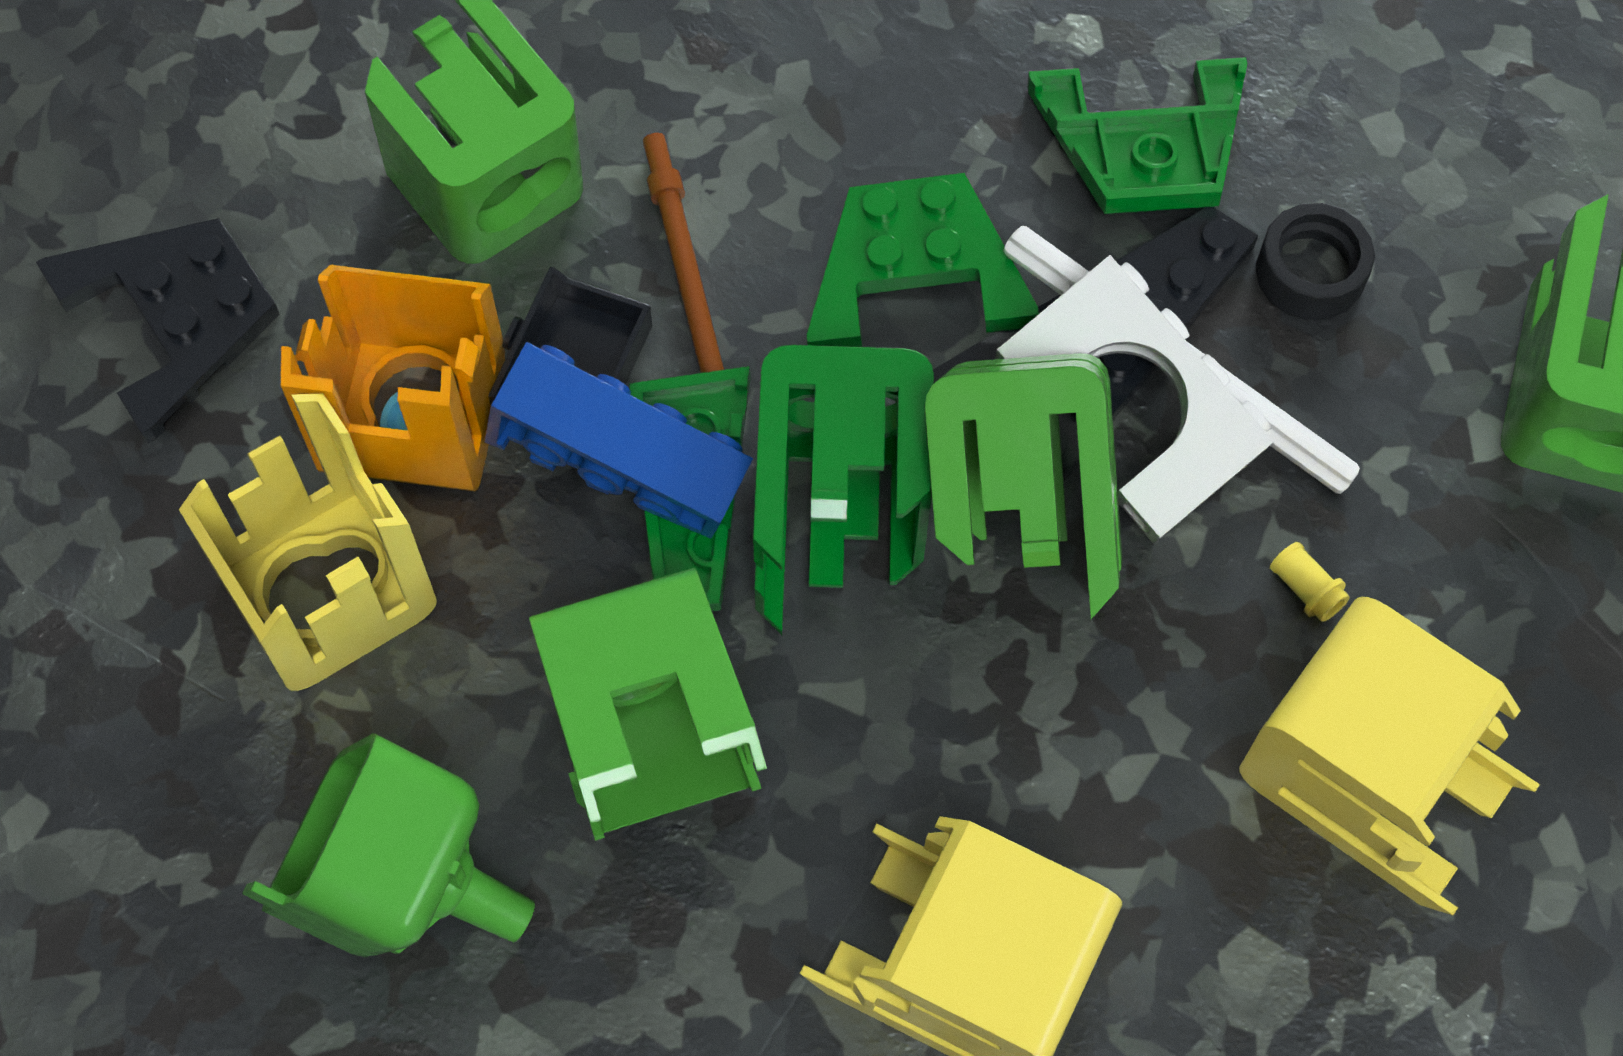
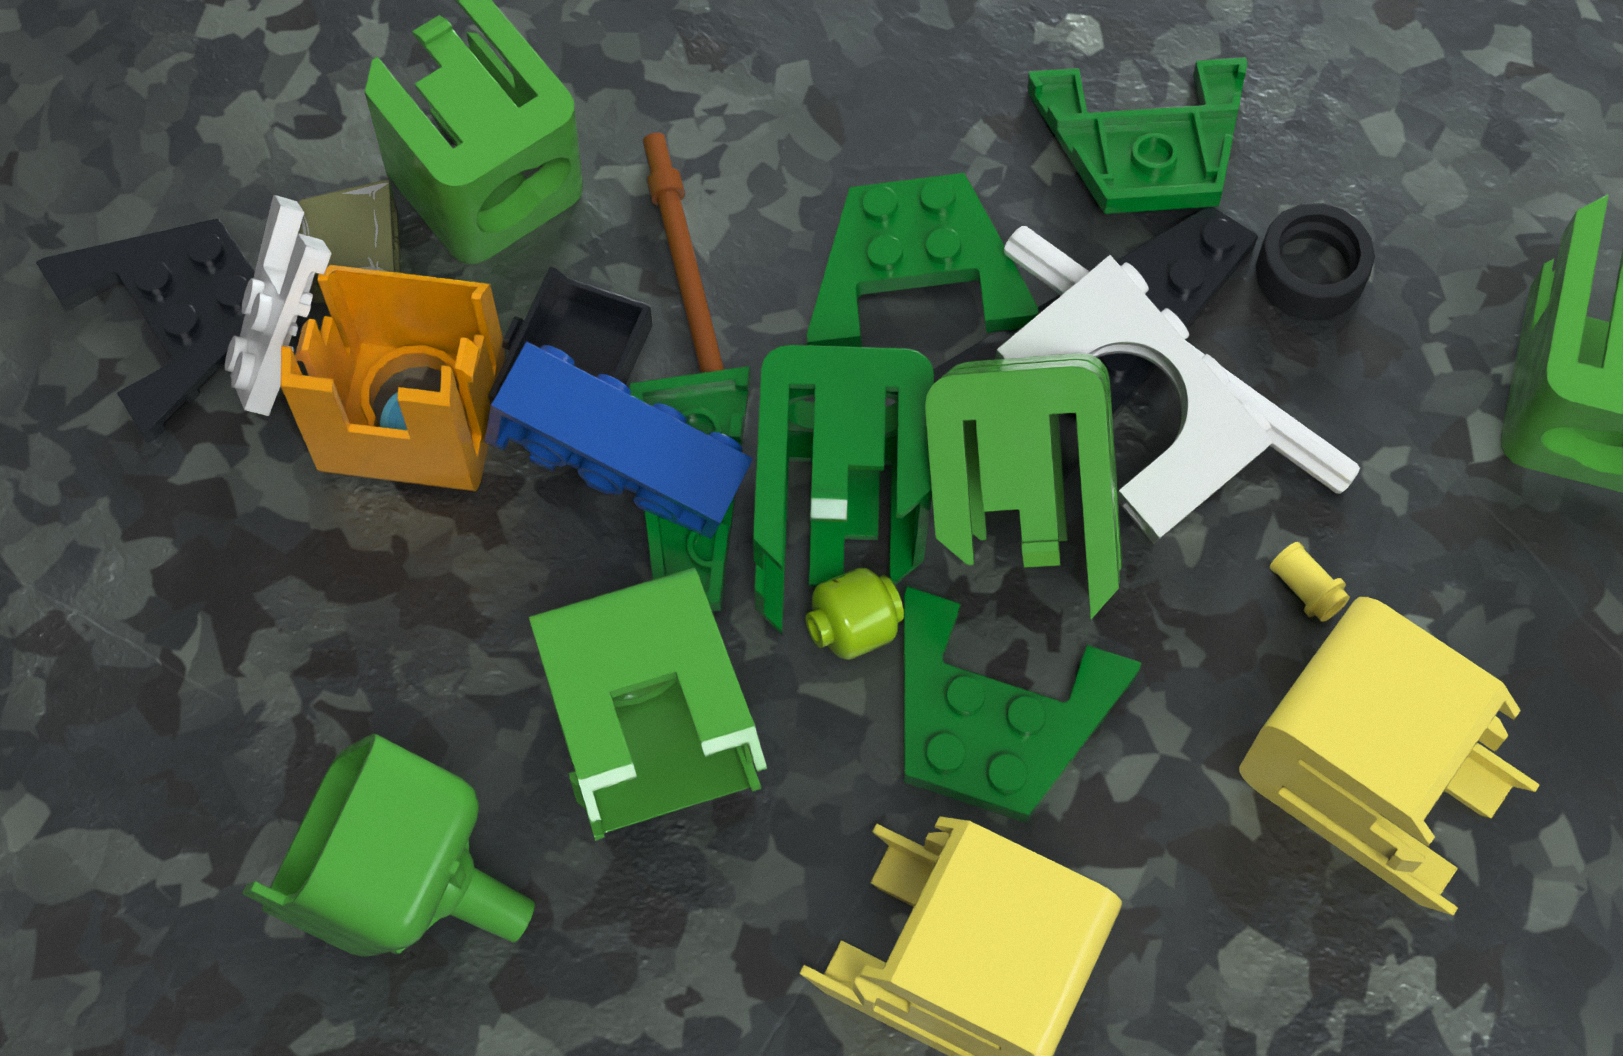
light yellow piece [179,393,437,691] -> none
none -> white wing [225,195,331,416]
none -> olive torso [298,180,401,303]
none -> lime head [805,568,904,660]
none -> green wing [903,586,1141,823]

